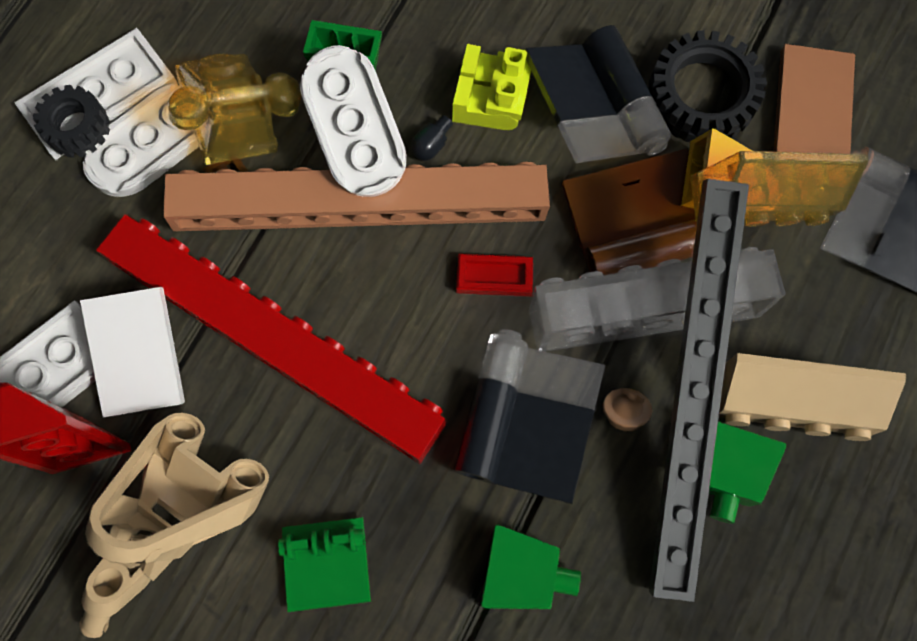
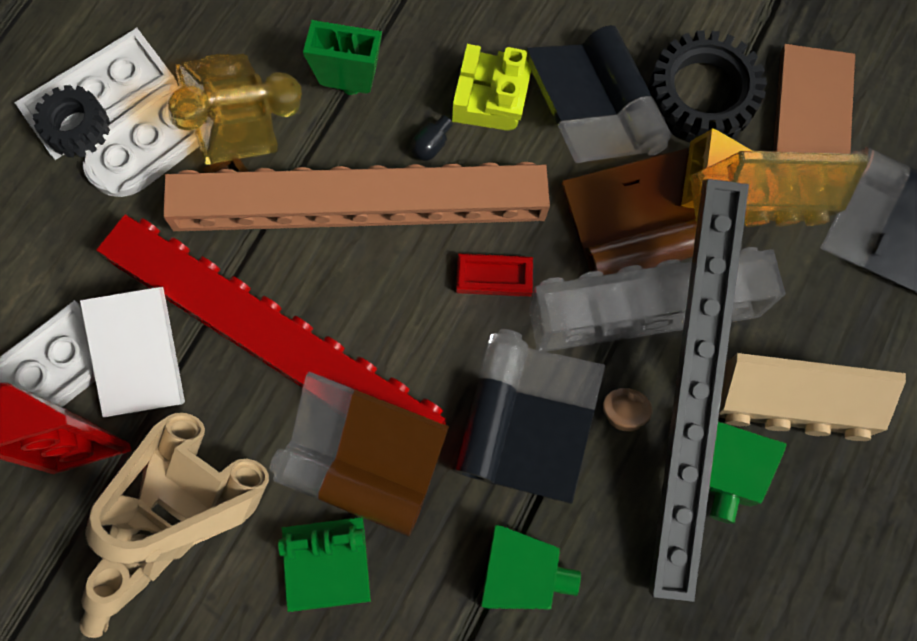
white tile [300,45,407,197] -> none
none -> reddish brown door [269,372,449,537]

